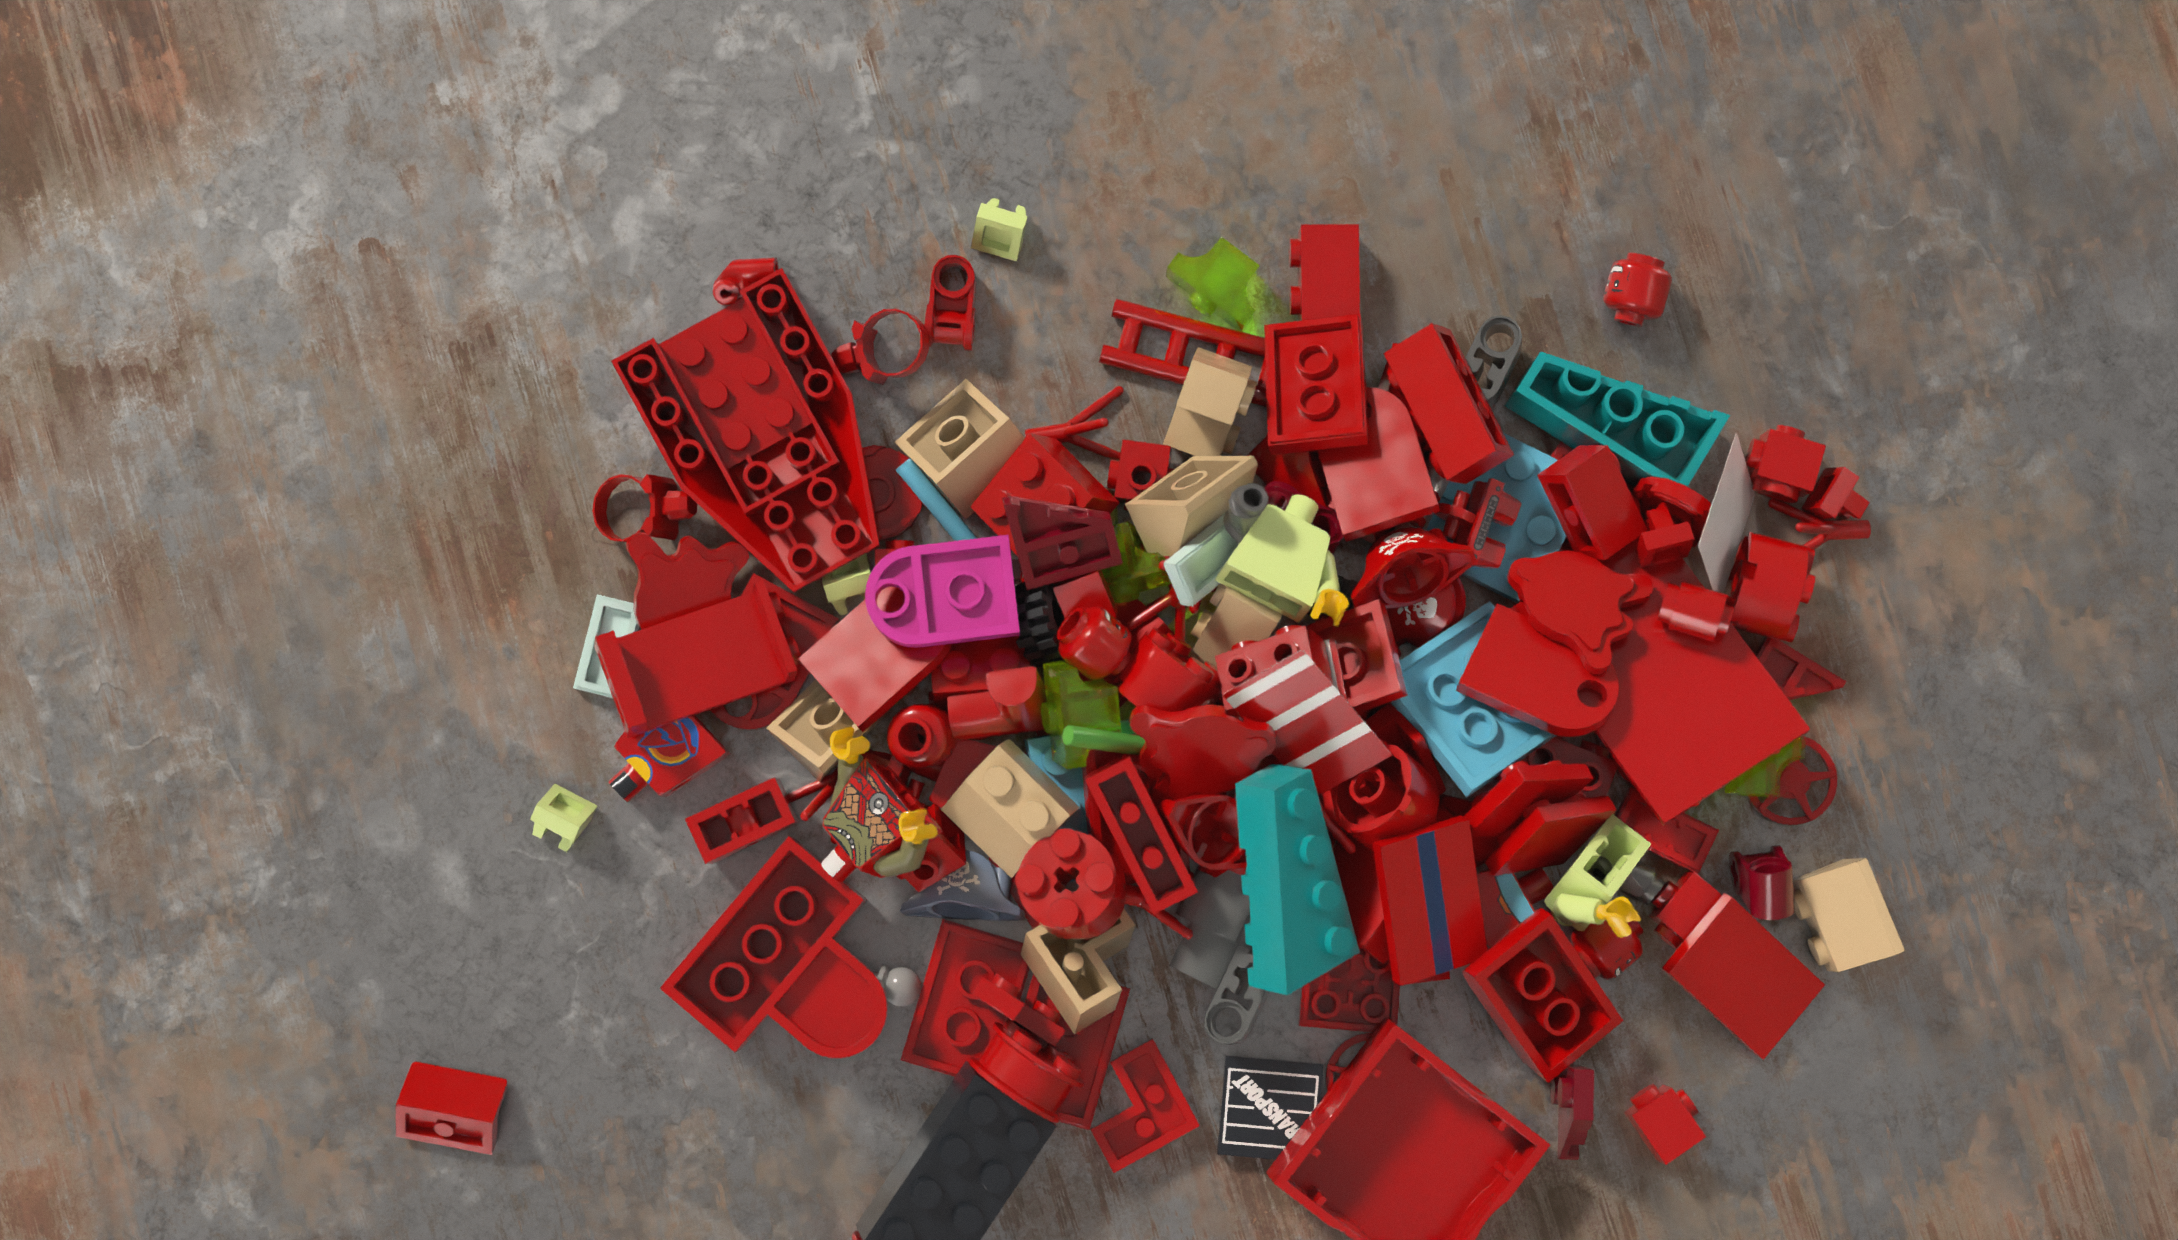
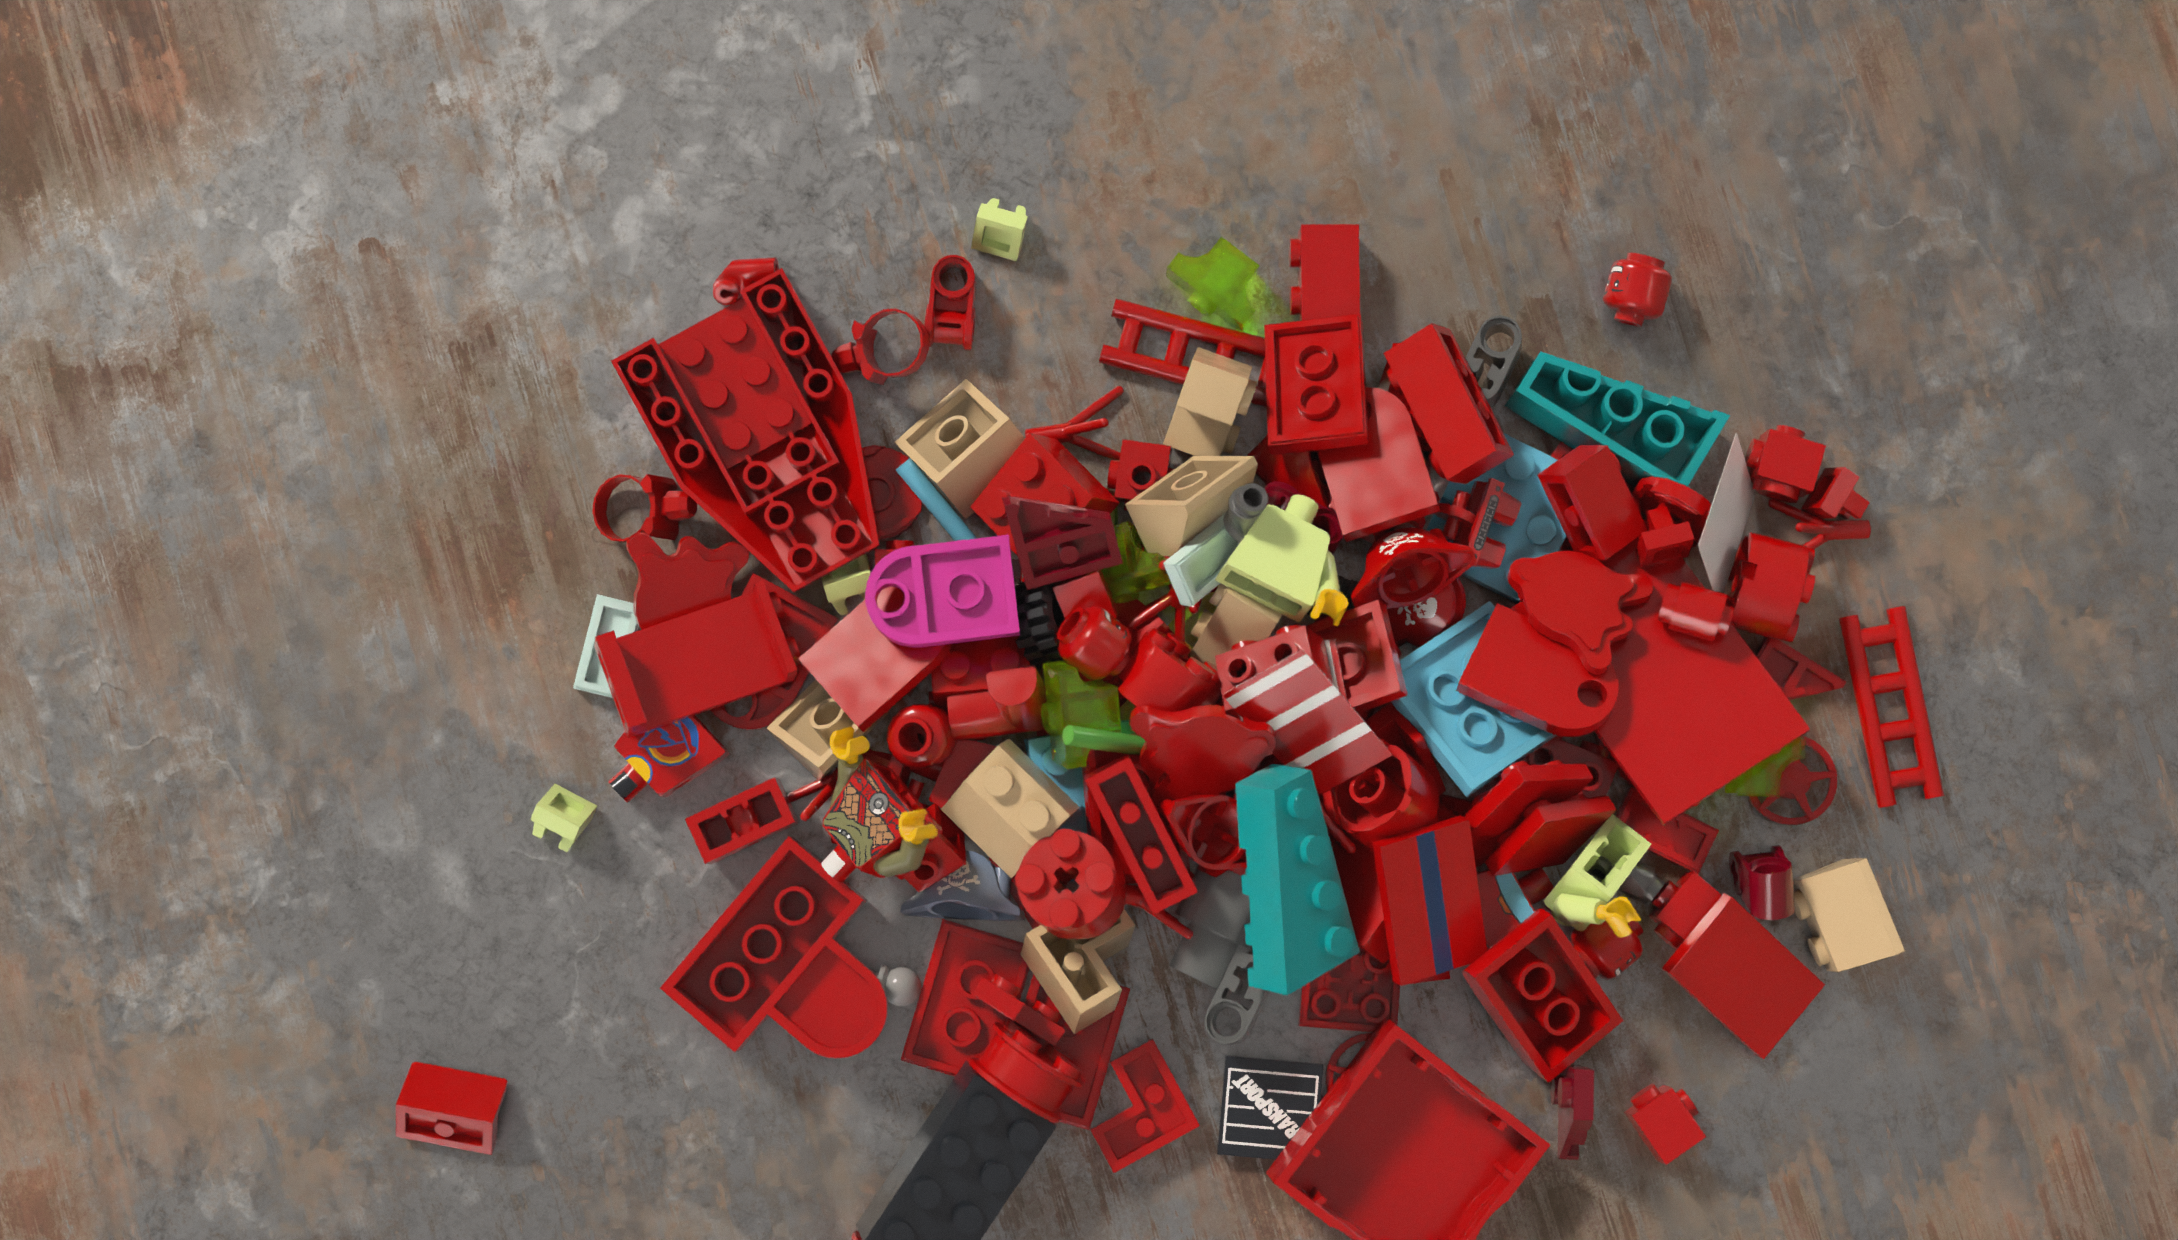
none -> red bar [1839,606,1945,808]

